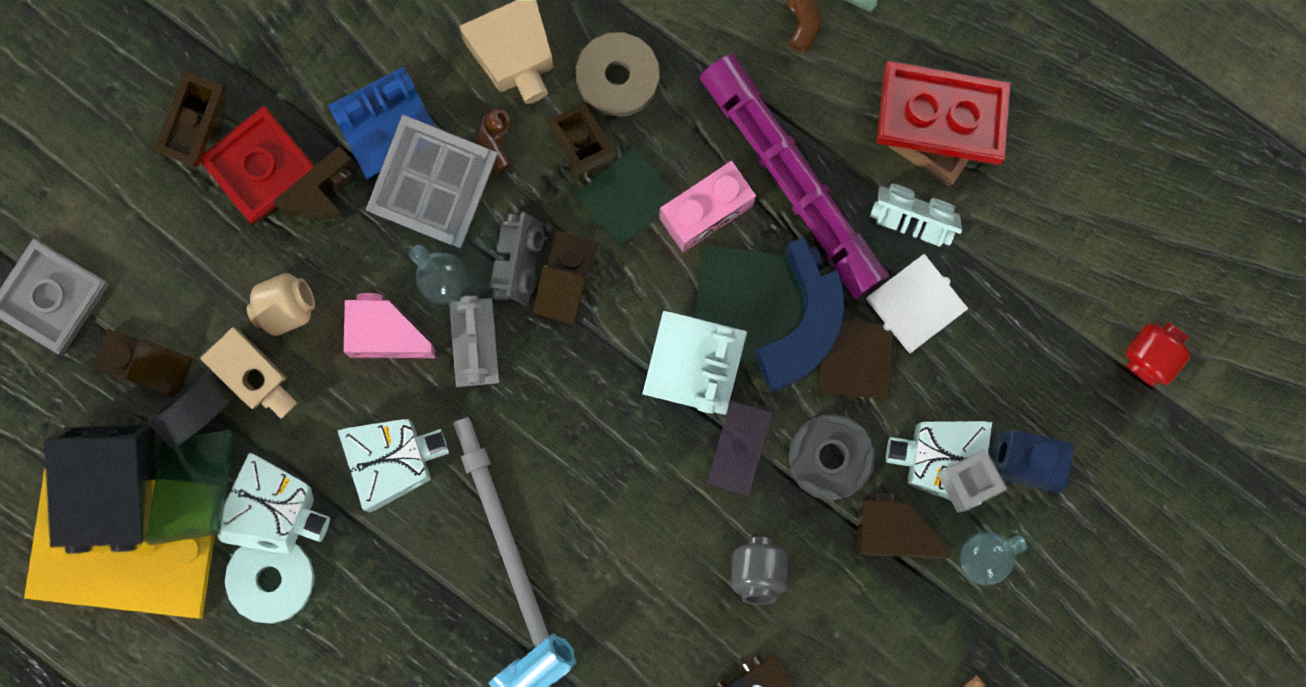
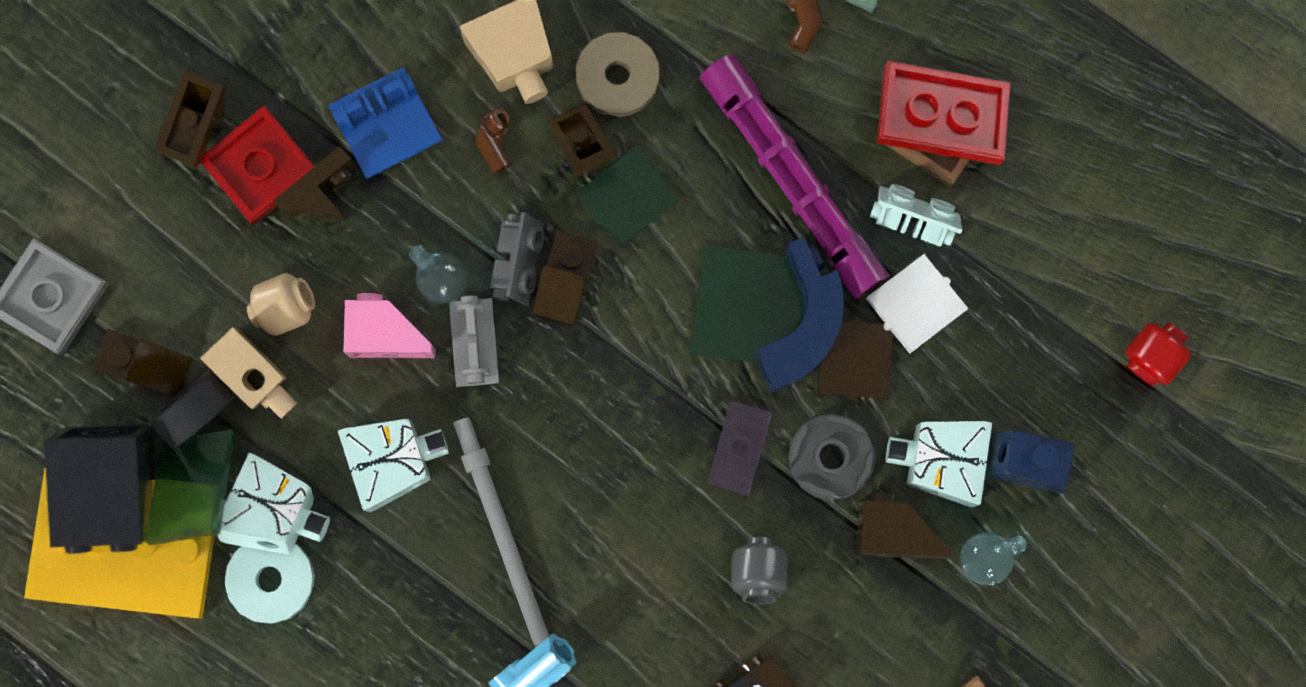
clear piece [366,114,499,248] -> none
light aqua hinge [642,310,747,415] -> none
bright pink brick [659,161,756,253] -> none
light grey brick [937,449,1007,513] -> none

